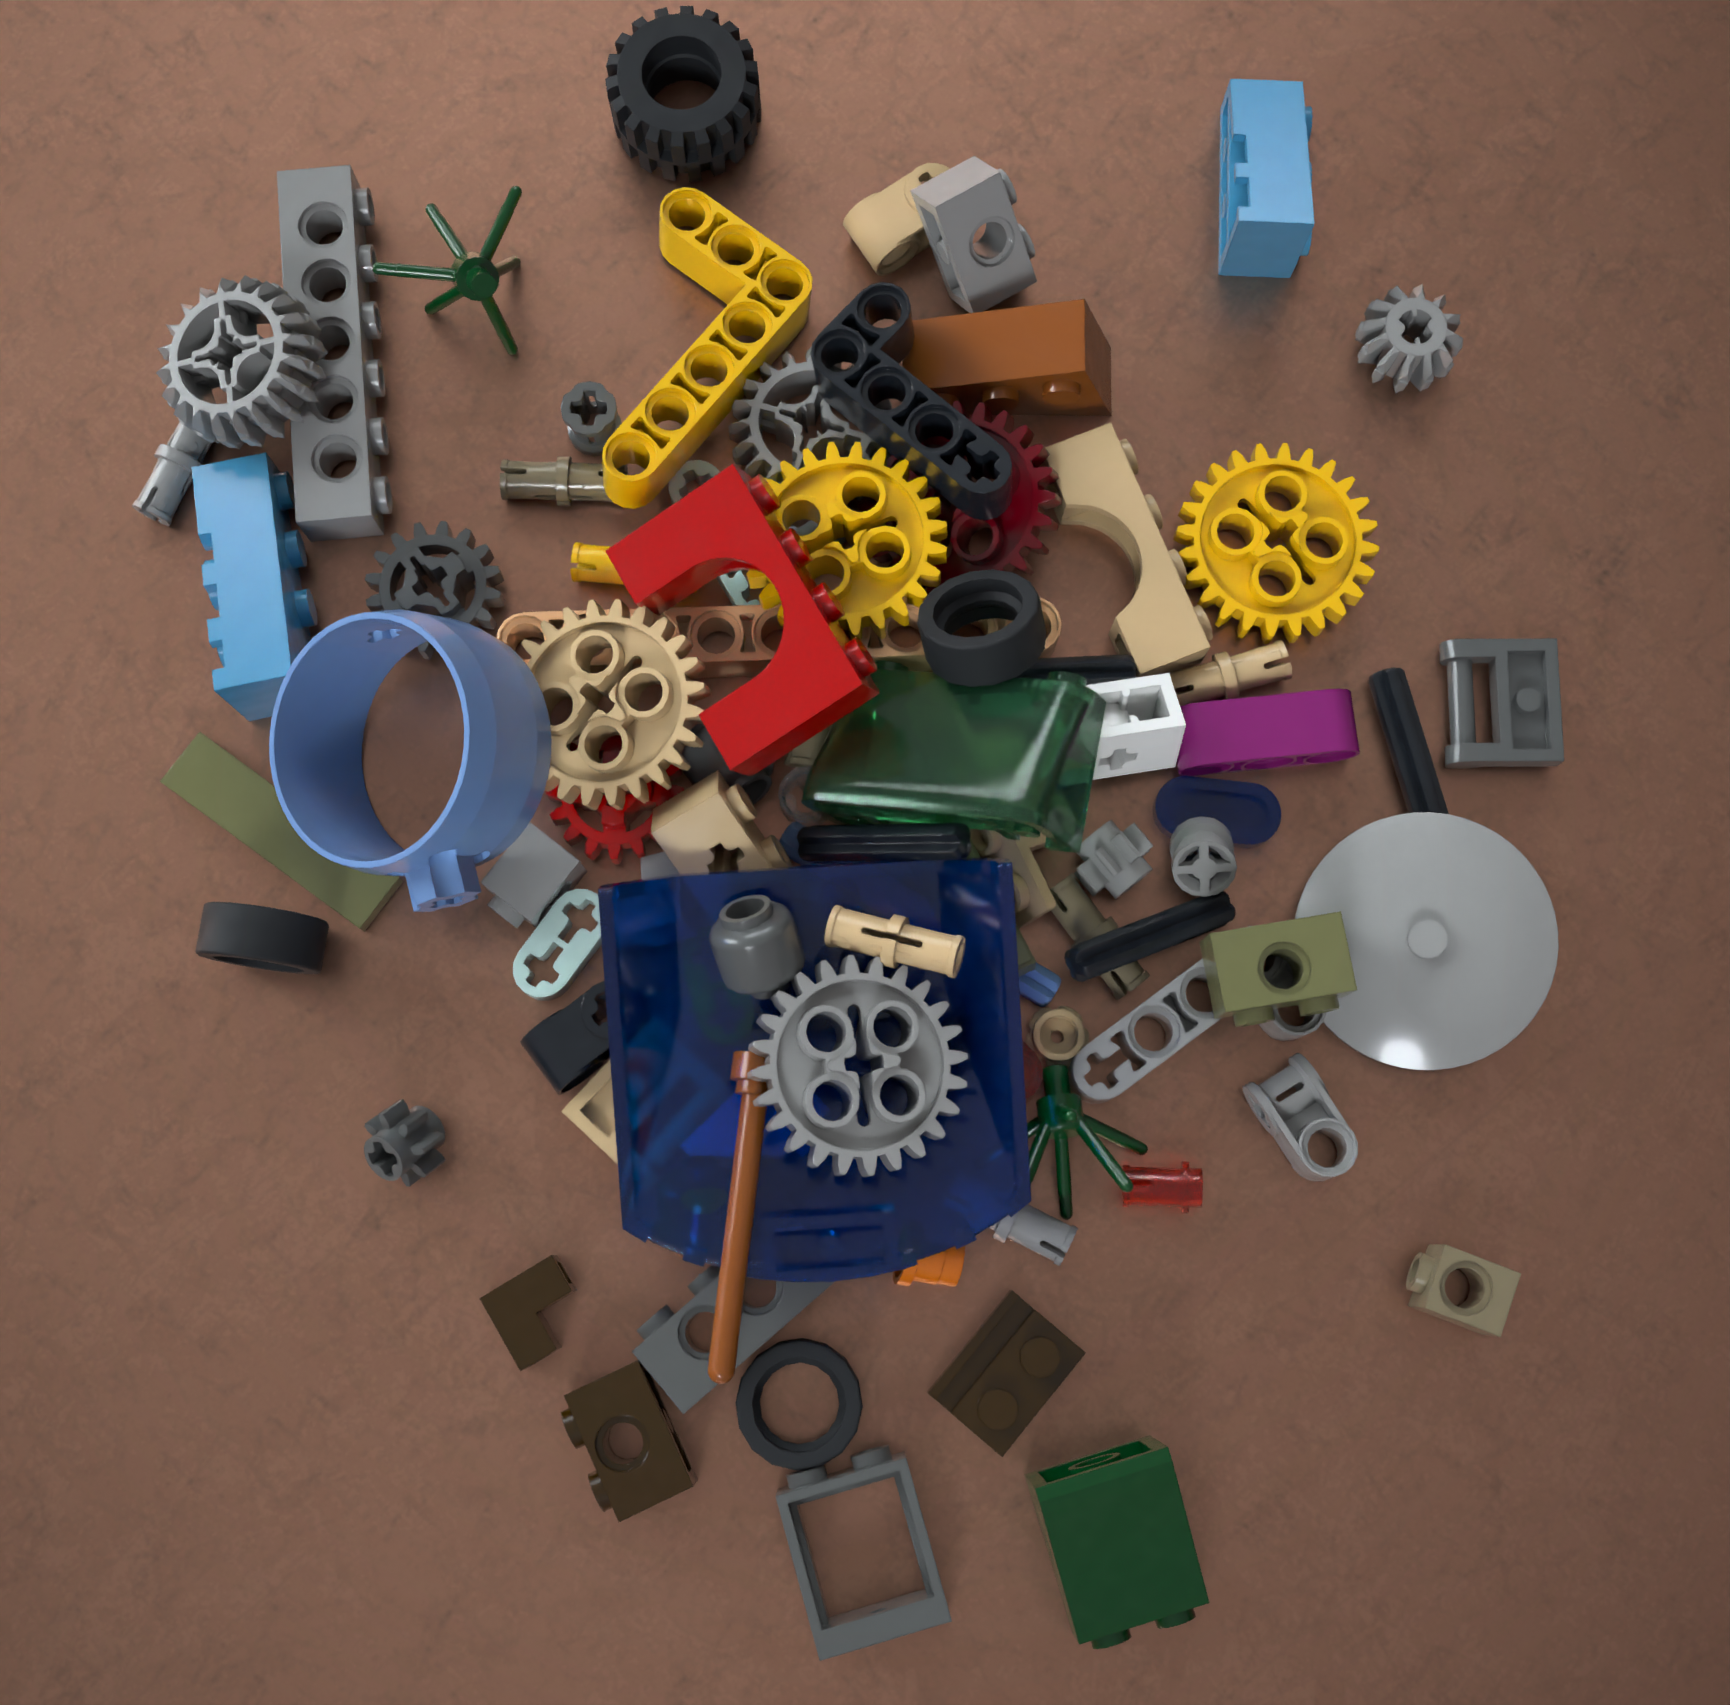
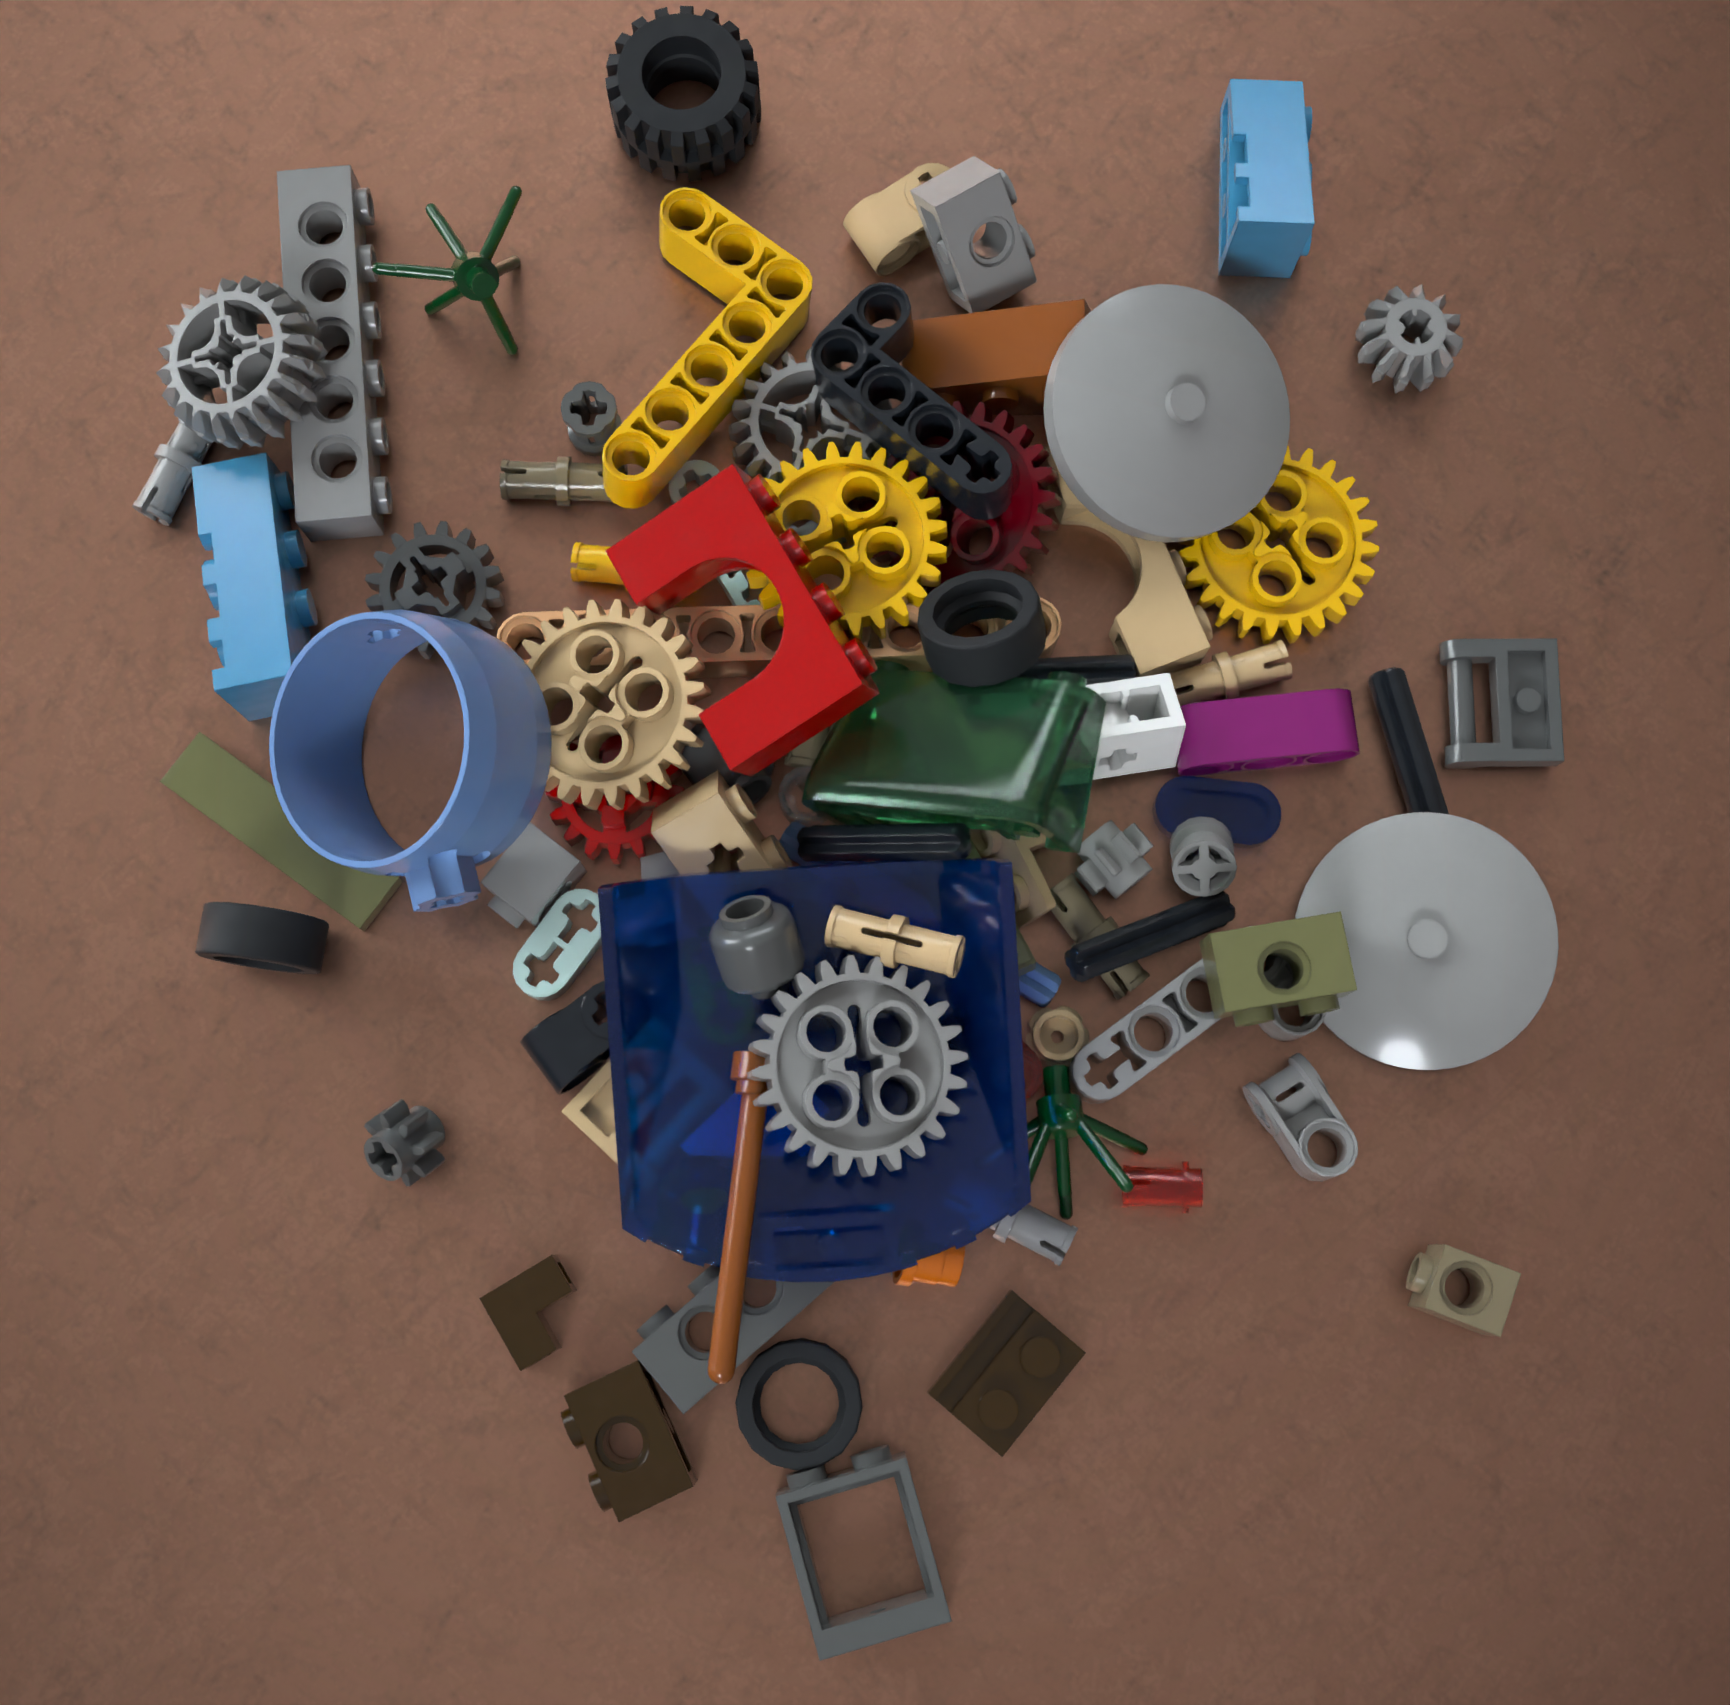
dark green slope [1024,1435,1209,1649] -> none
none -> light grey dish [1043,284,1290,542]

